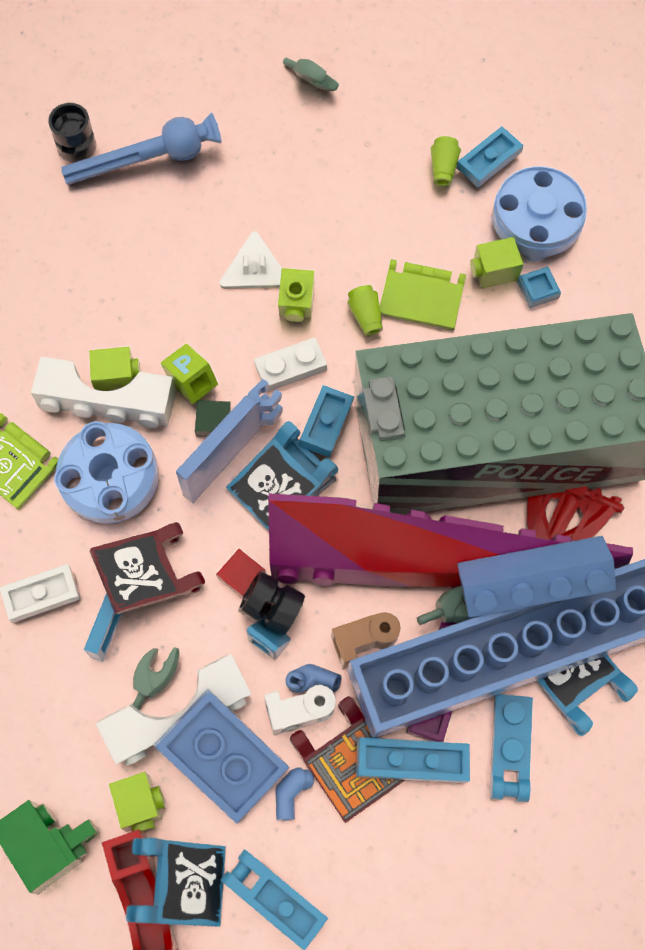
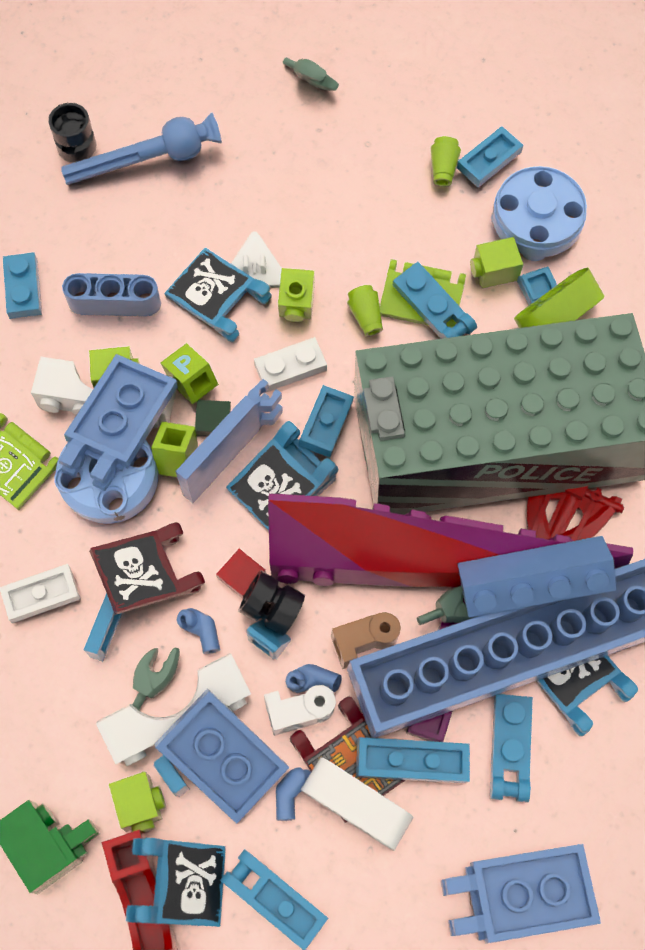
none -> dark azure plate [2,252,42,319]
none -> medium blue tile [58,354,178,491]
none -> medium blue beam [62,273,161,316]
none -> lime brick [151,422,198,477]
none -> dark azure tile [154,755,190,797]
none -> flag [164,247,272,342]
none -> medium blue arm [177,608,220,654]
none -> white beam [301,757,414,851]
none -> dark azure plate [393,261,478,339]
none -> medium blue tile [441,844,601,943]
none -> lime beam [514,267,605,328]

